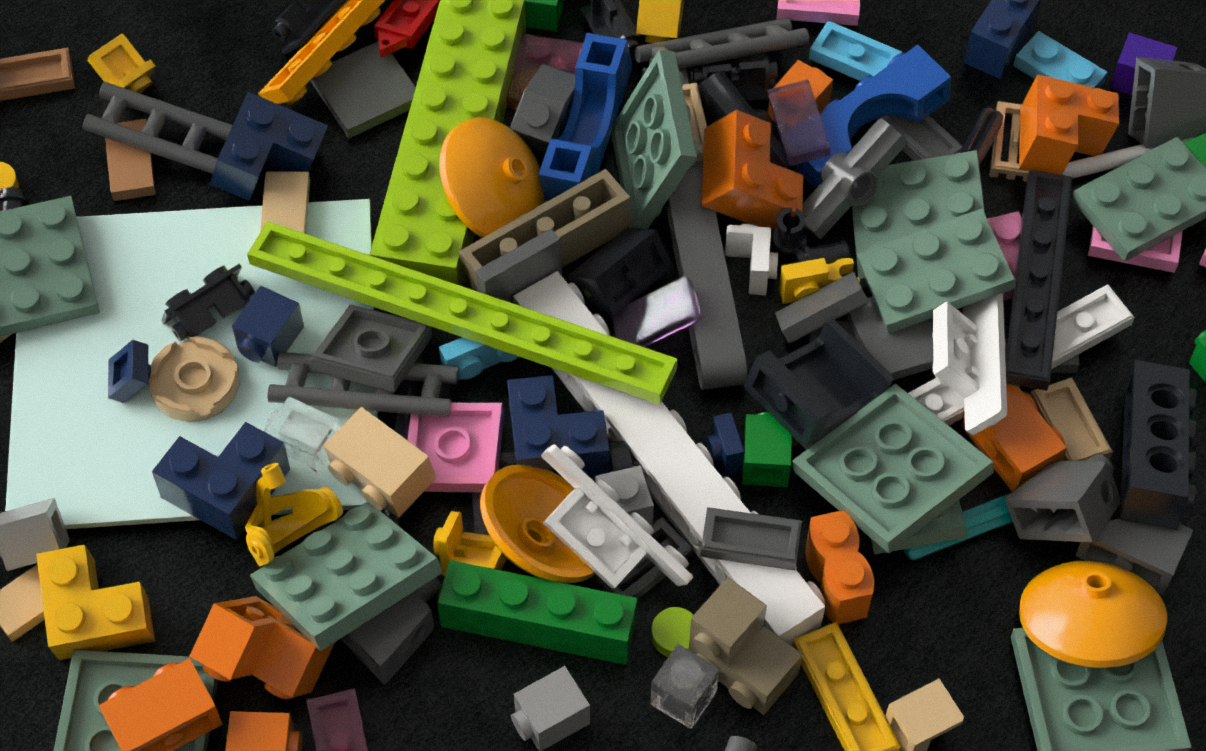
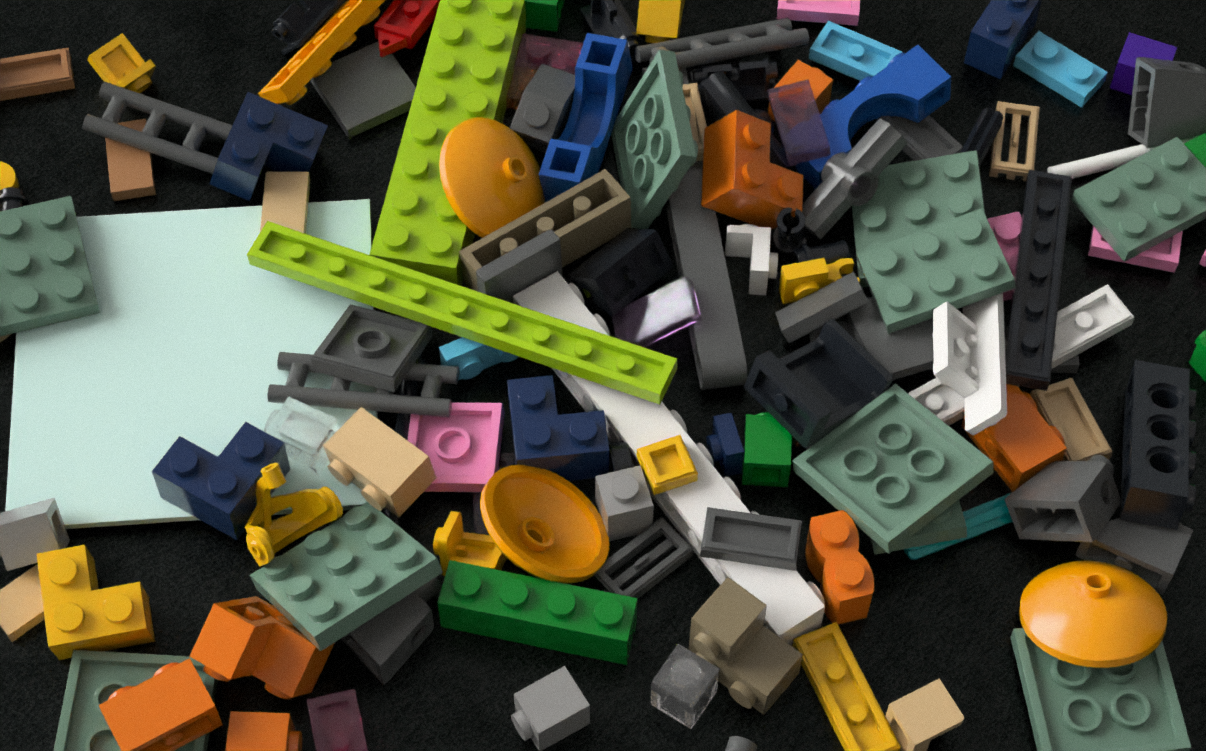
dark blue plate [108,340,151,403] -> none
tan tile [148,336,240,422] -> none
black hinge [161,263,255,342] -> none
dark blue brick [232,286,304,367] -> none
white bracket [541,444,693,588] -> none
lime tile [651,607,694,658] -> none
orange brick [1019,74,1119,175] -> none
none -> yellow tile [637,435,698,495]

